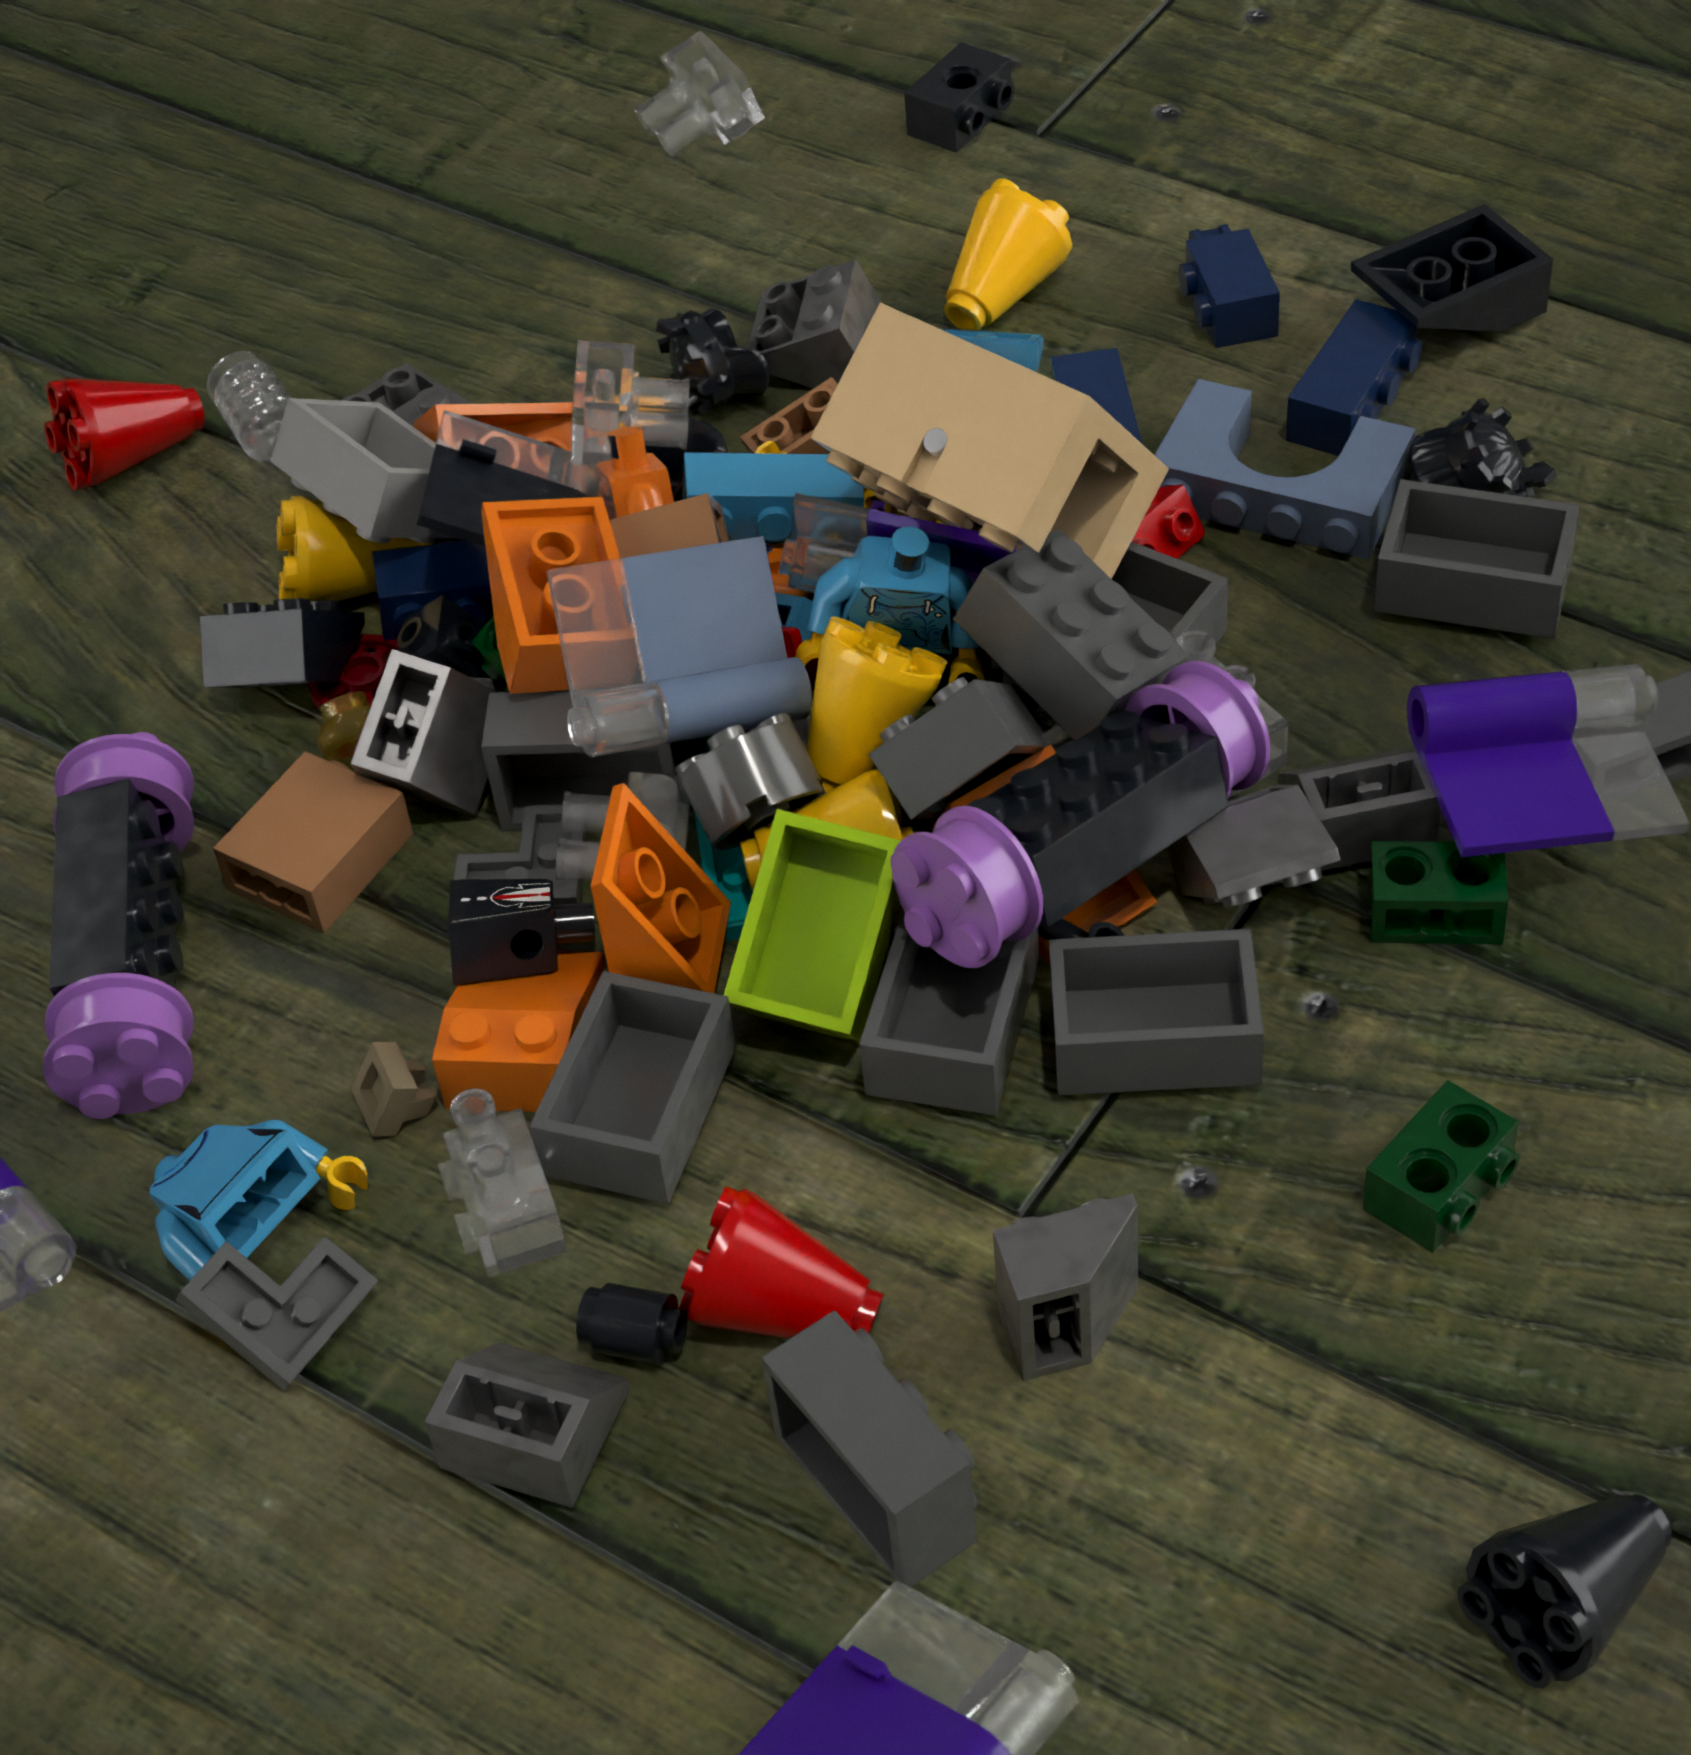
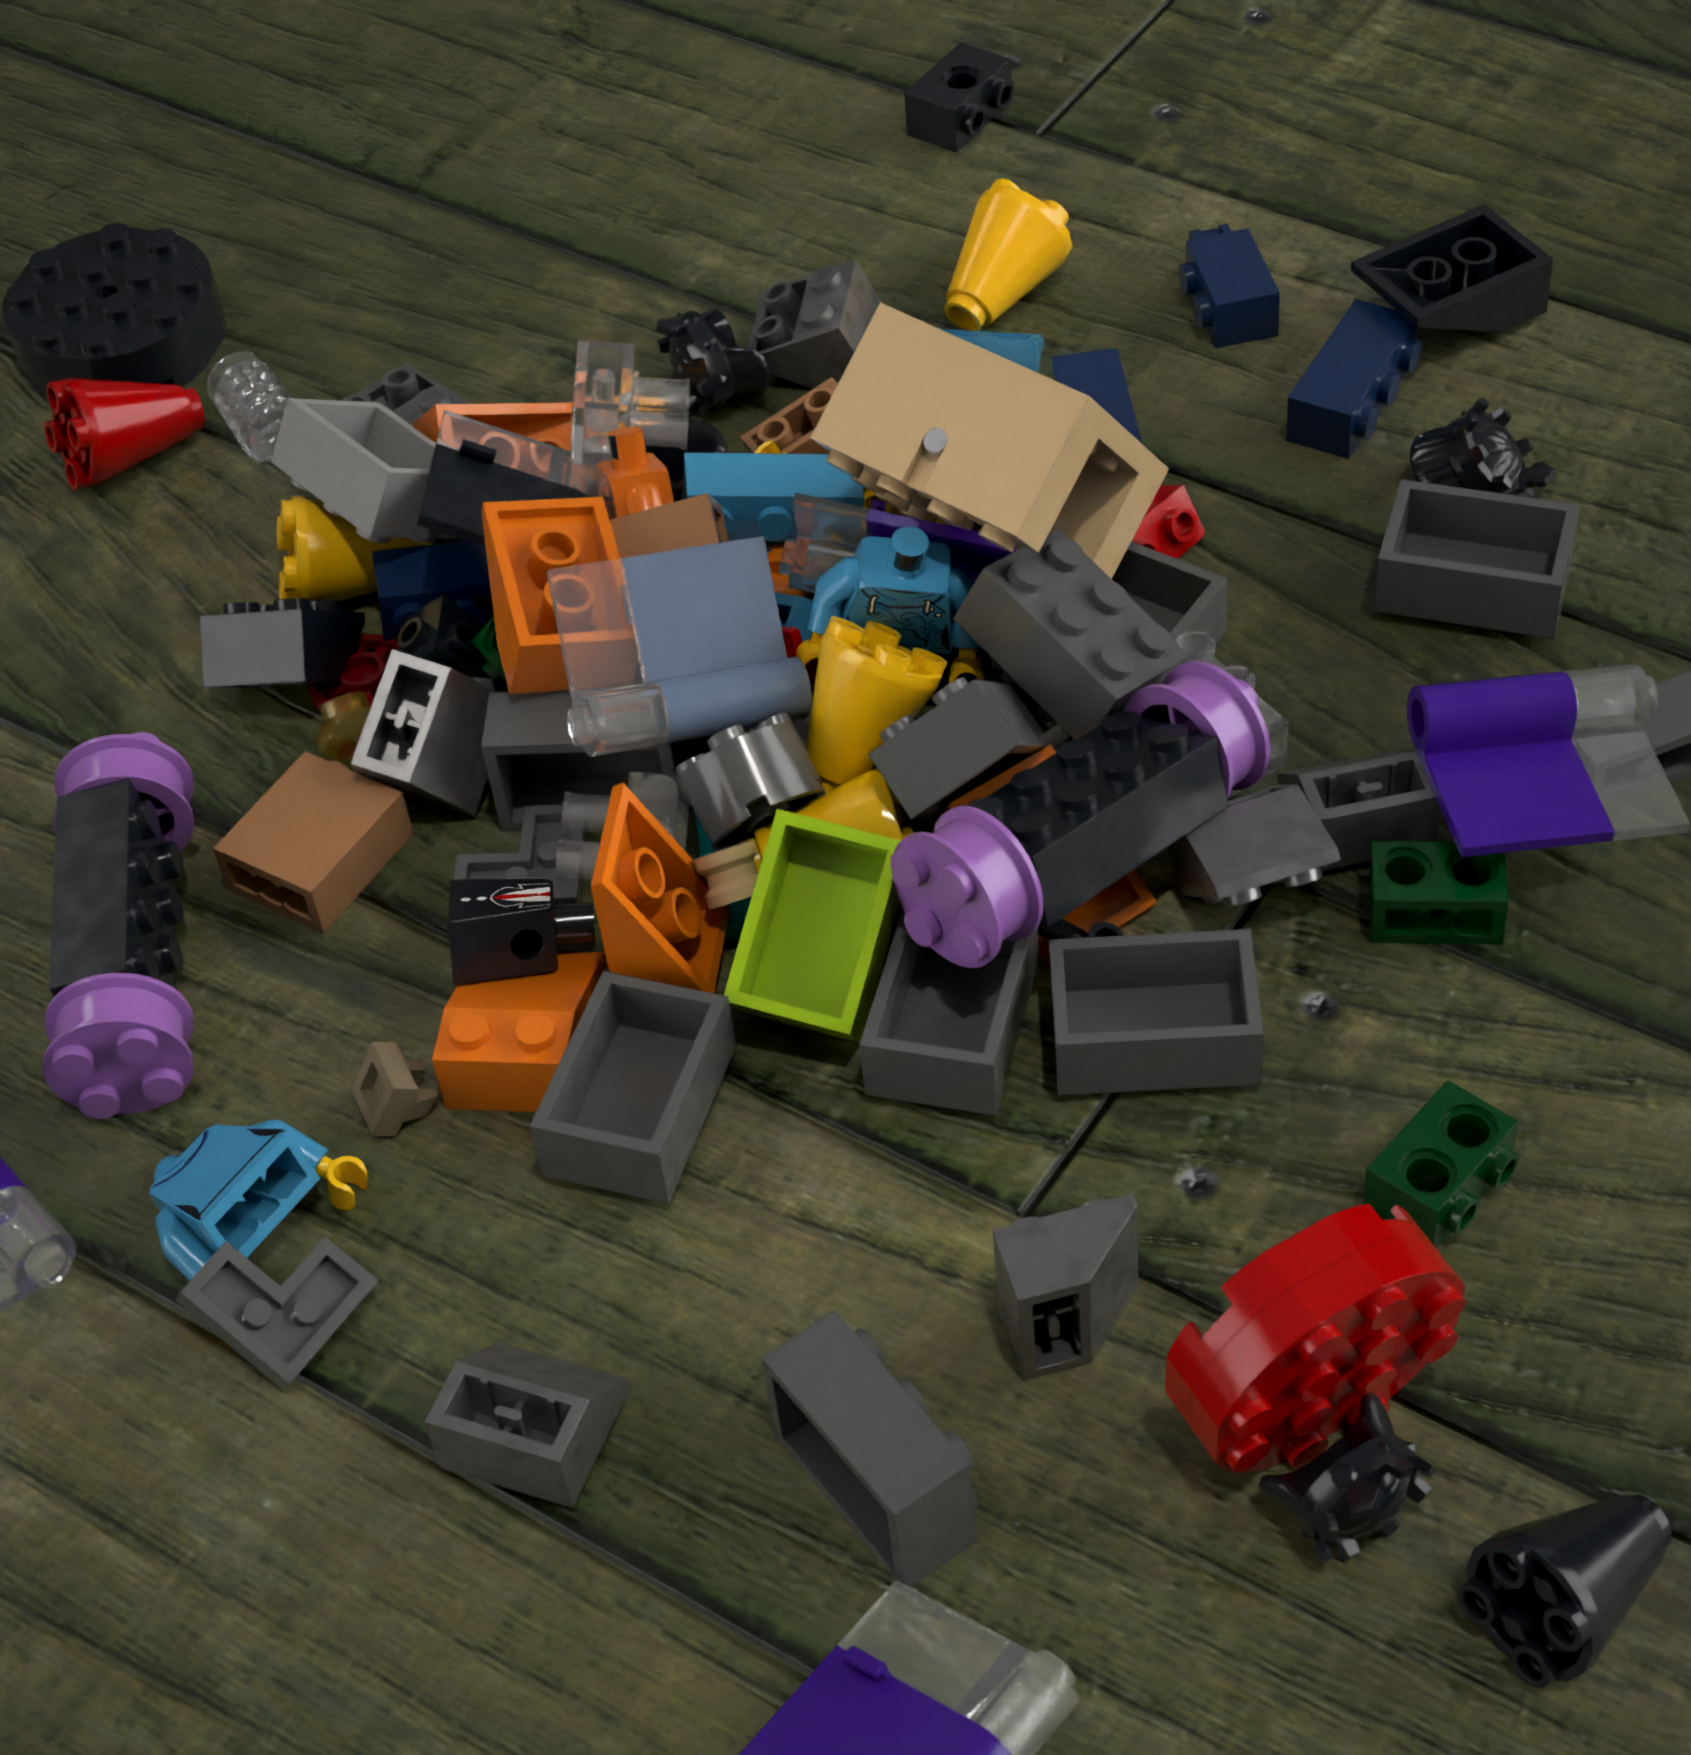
clear brick [437,1088,567,1277] -> none
black brick [576,1283,688,1365] -> none
clear brick [633,30,765,157] -> none
red cone [679,1186,885,1339] -> none
sand blue arch [1155,379,1416,560] -> none
none -> black piece [2,223,226,399]
none -> tan wheel [692,840,758,910]
none -> red piece [1165,1204,1466,1473]
none -> black hair [1259,1392,1437,1563]

